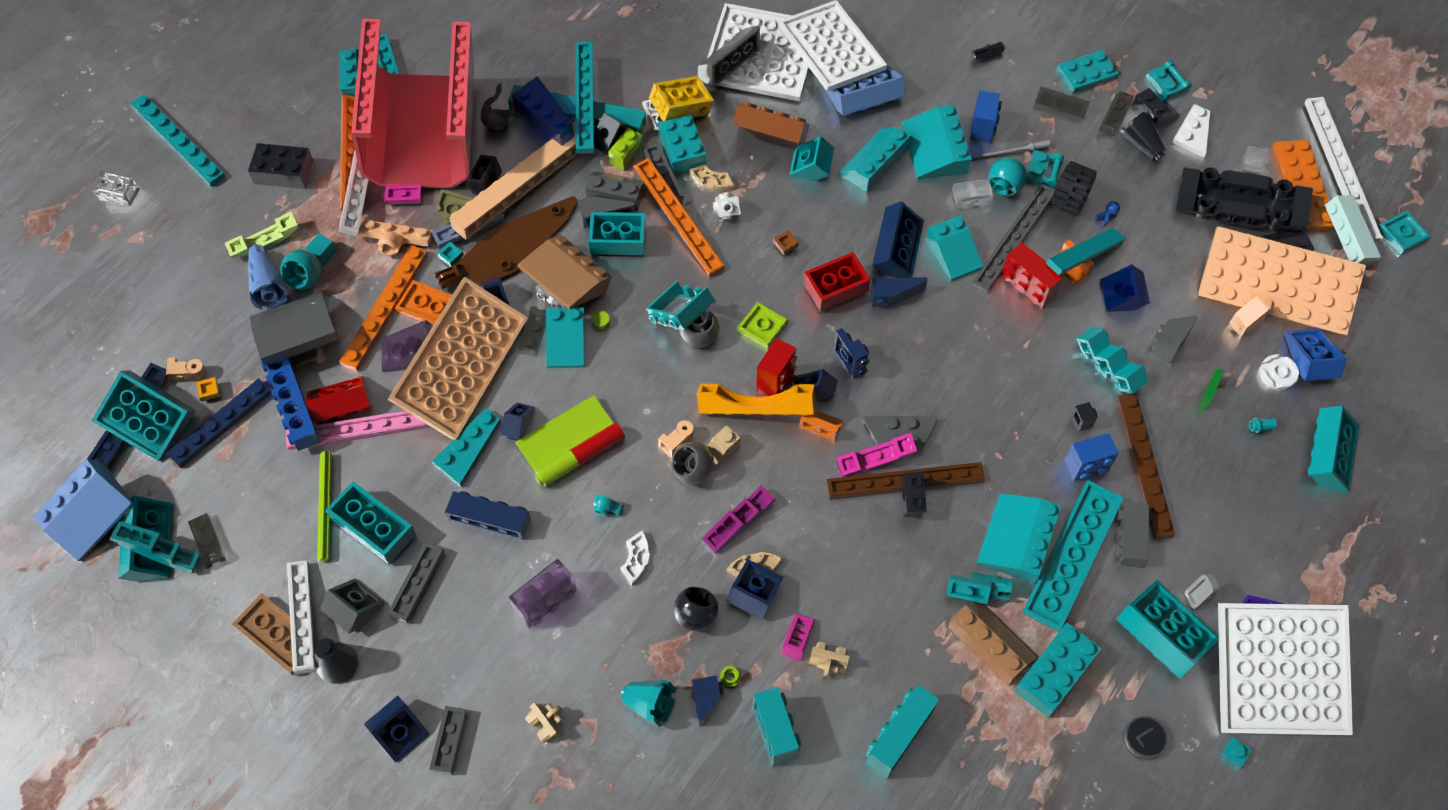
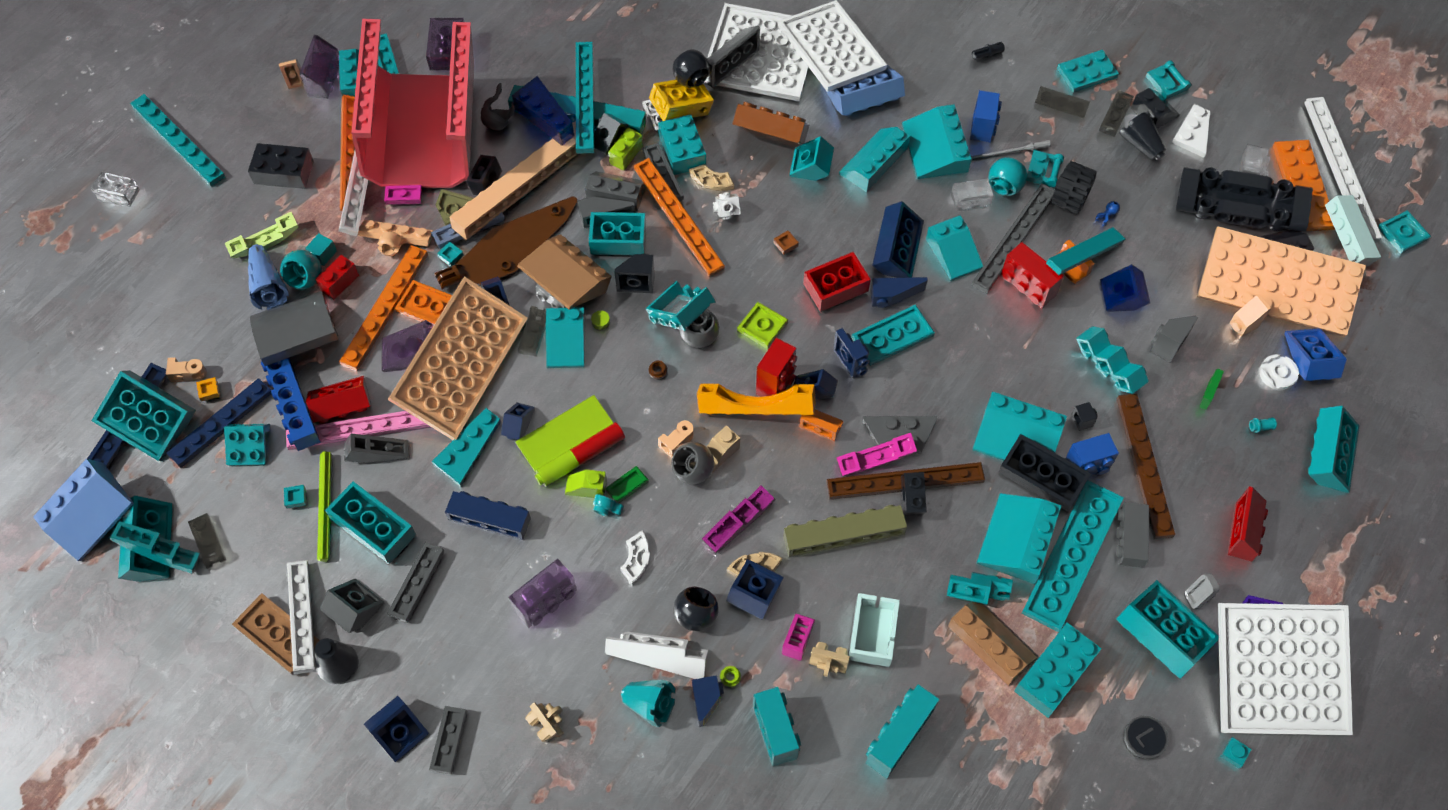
none -> teal bracket [224,423,271,465]
none -> light nougat slope [279,59,305,89]
none -> teal plate [284,485,306,509]
none -> clear purple slope [300,35,339,99]
none -> red brick [315,255,359,300]
none -> dark grey slope [344,433,409,463]
none -> clear purple brick [426,18,465,70]
none -> lime slope [565,470,607,498]
none -> green tile [605,466,649,503]
none -> white wedge [605,632,708,679]
none -> black slope [614,253,655,293]
none -> reddish brown plate [649,360,668,379]
none -> black wheel [672,49,710,88]
none -> olive brick [783,505,907,557]
none -> light aqua piece [849,593,900,667]
none -> teal tile [851,304,935,366]
none -> teal slope [972,391,1067,461]
none -> black slope [999,434,1091,512]
none -> red slope [1228,486,1268,562]

